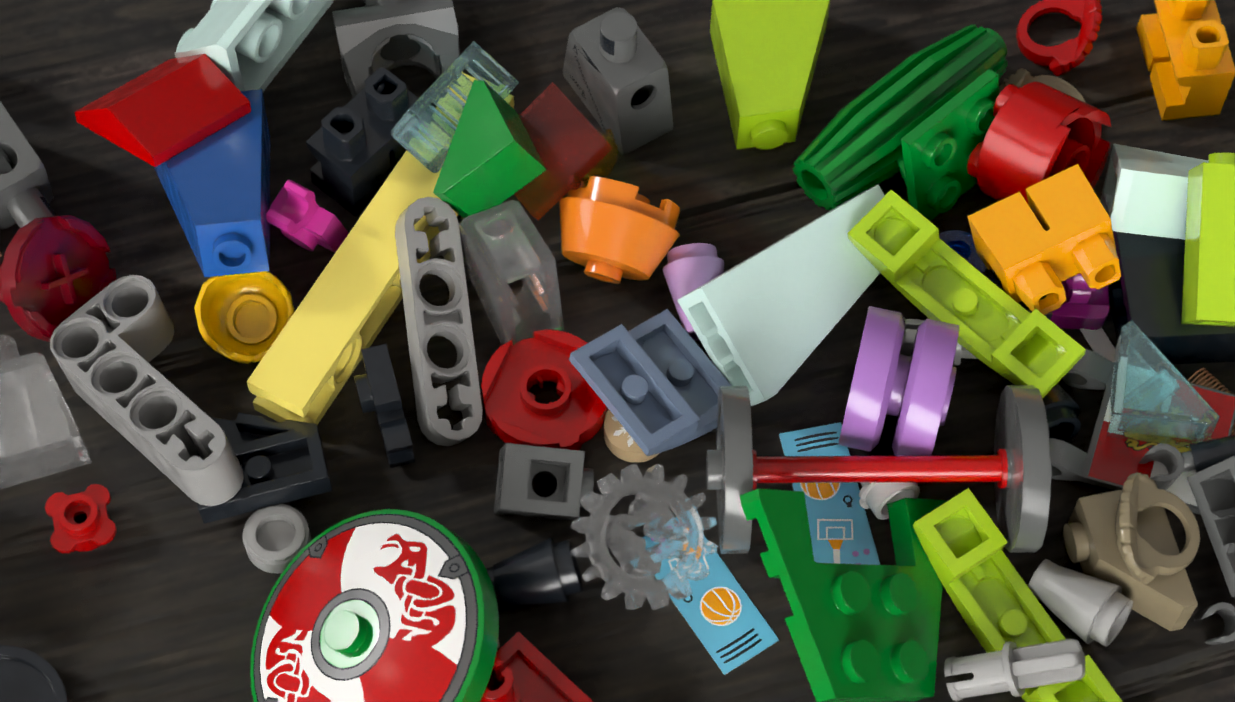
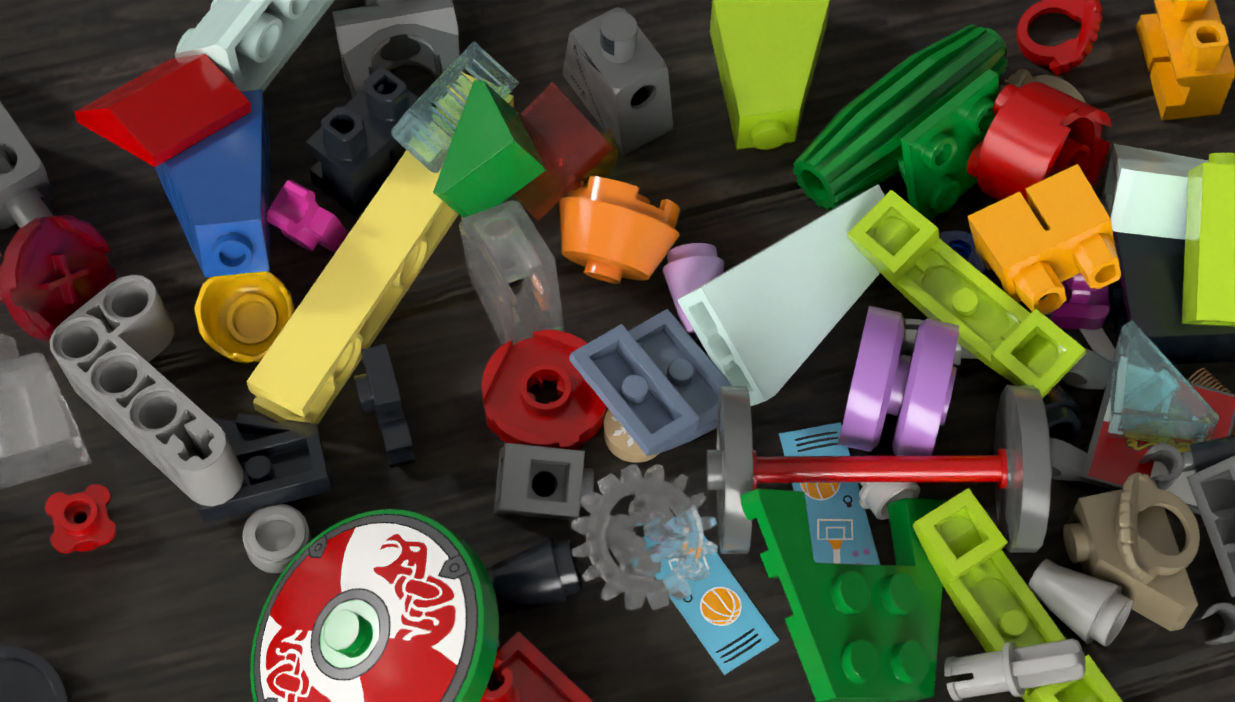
light grey beam [395,197,483,446] -> none

